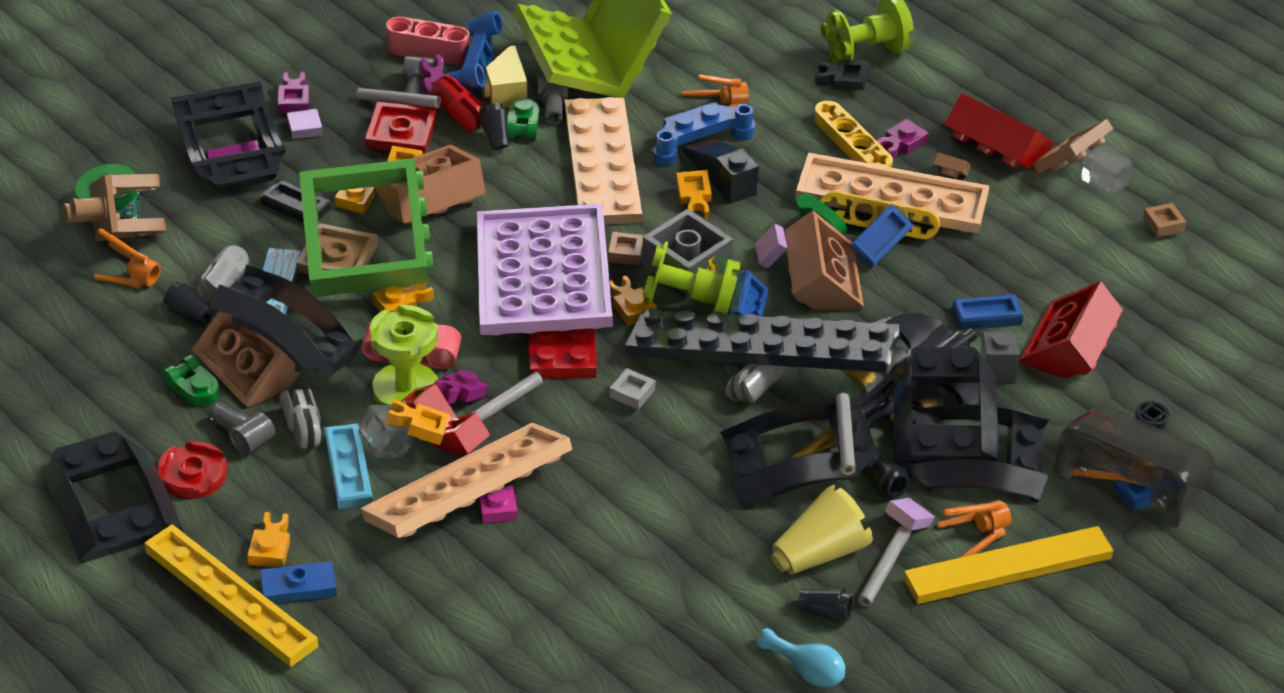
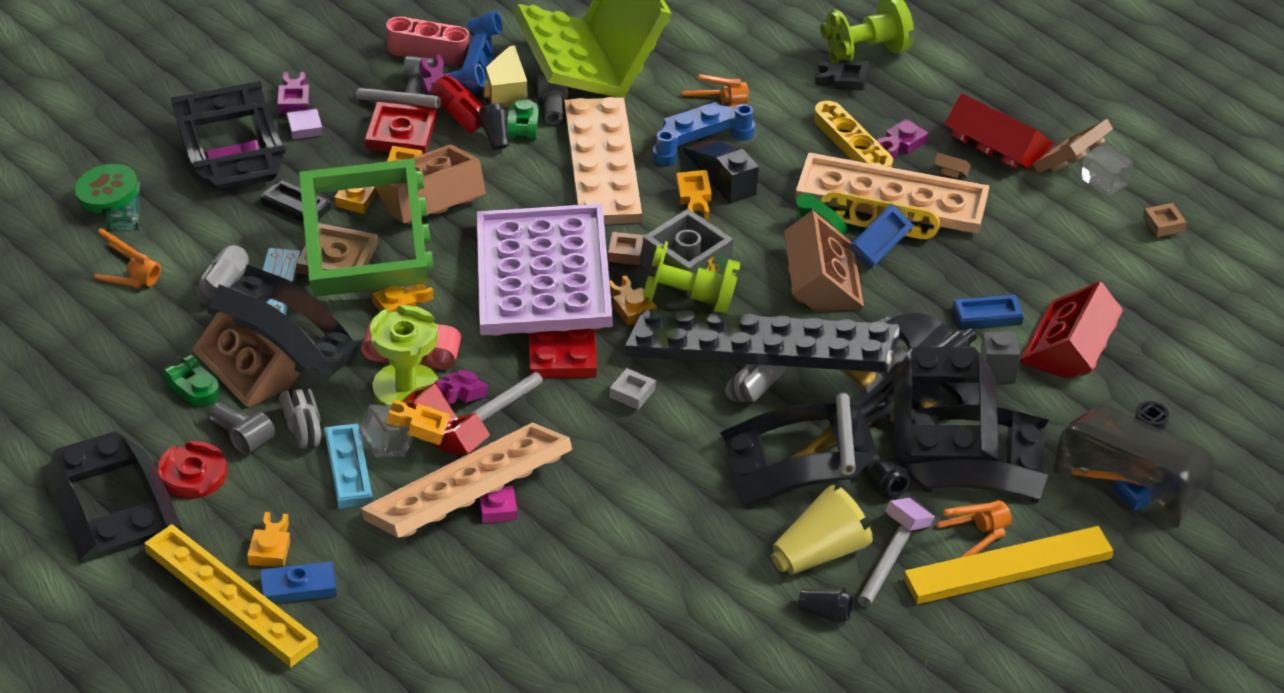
medium nougat piece [62,174,166,241] -> none
black cone [163,282,212,325] -> none
blue plate [729,270,768,316] -> none
lavender tile [755,223,787,269] -> none
medium azure piece [757,628,846,688] -> none

